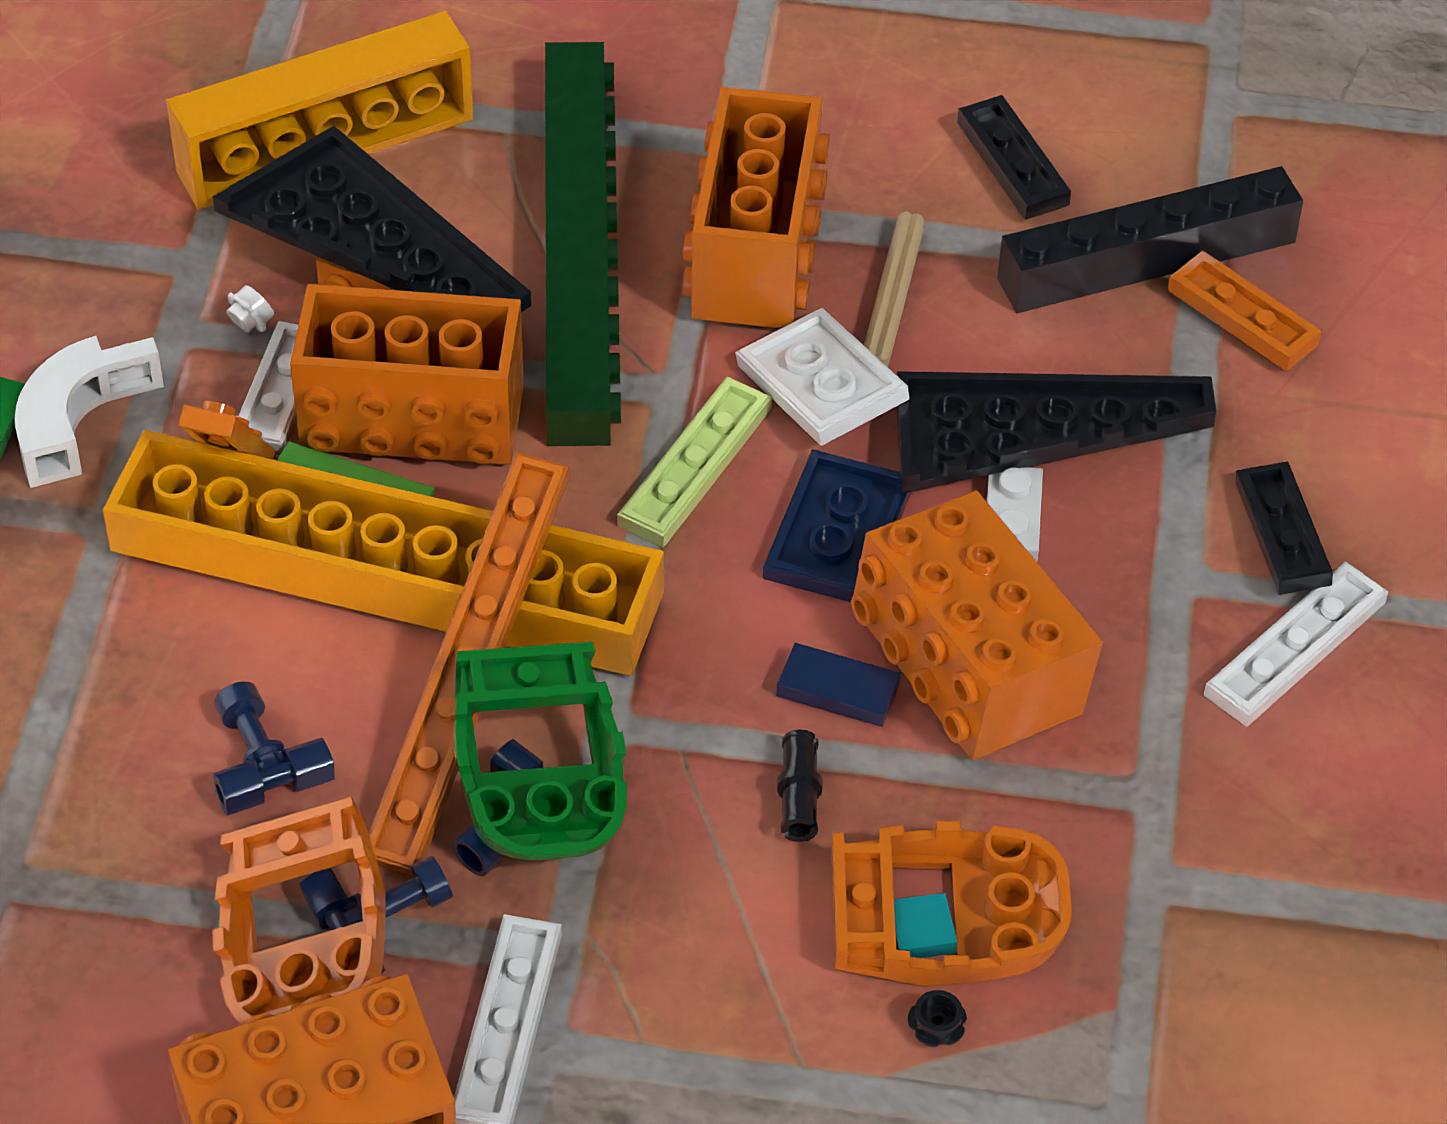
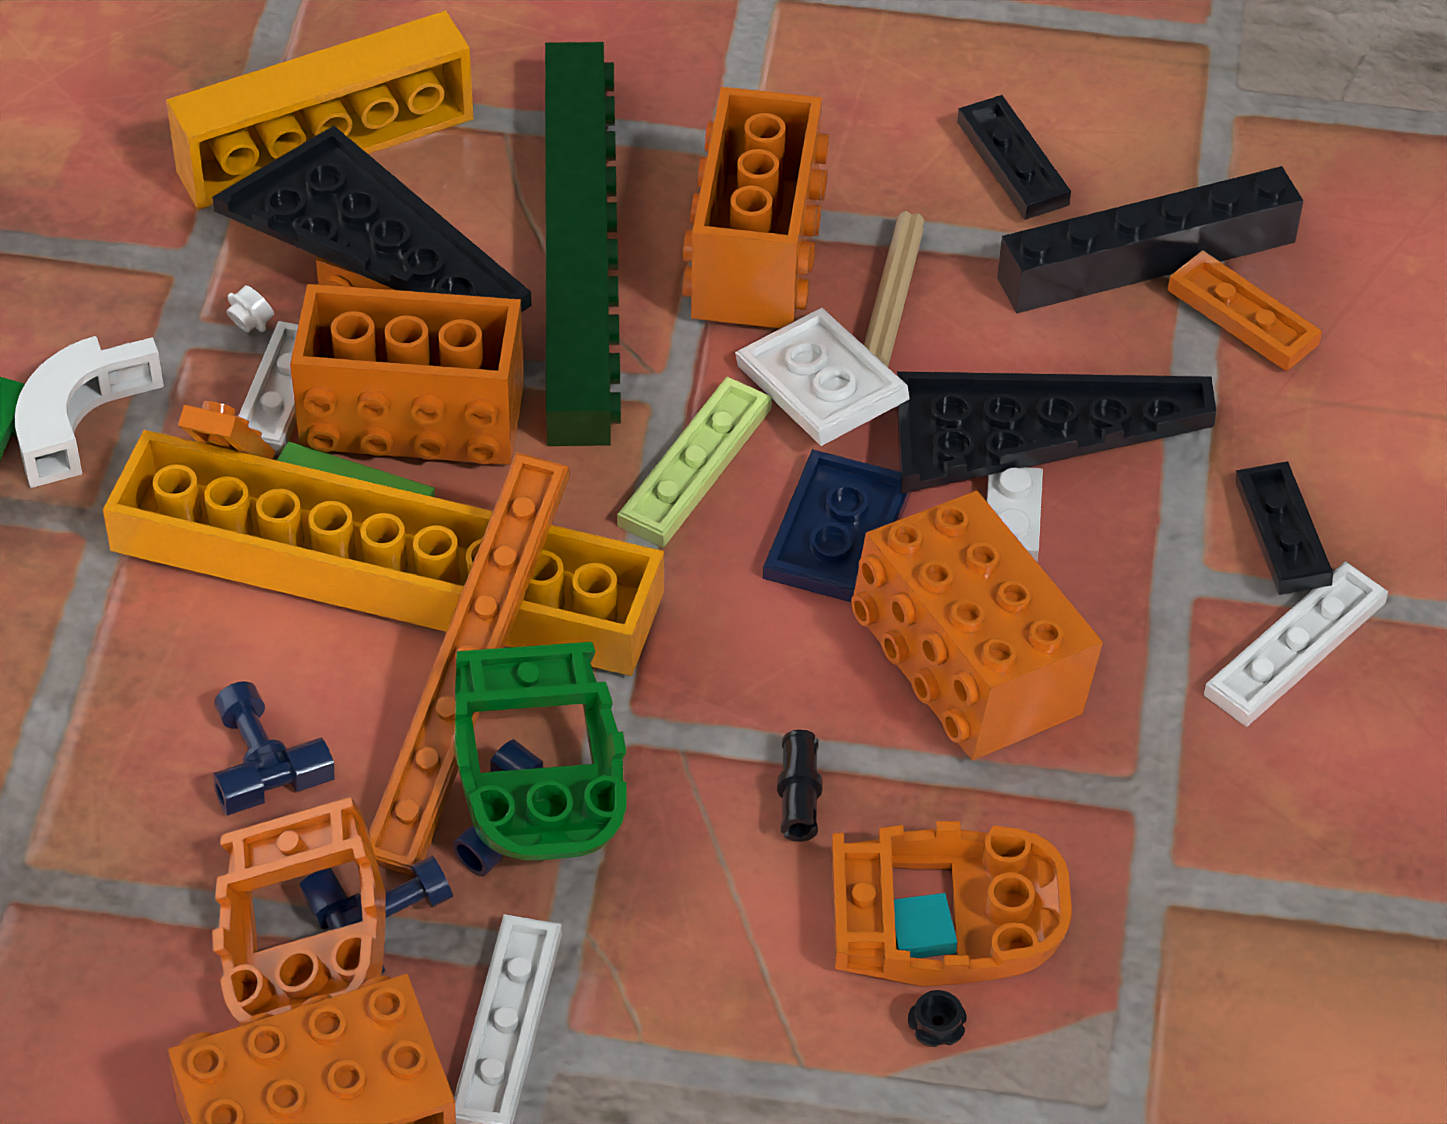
dark blue tile [776,643,901,727] -> none

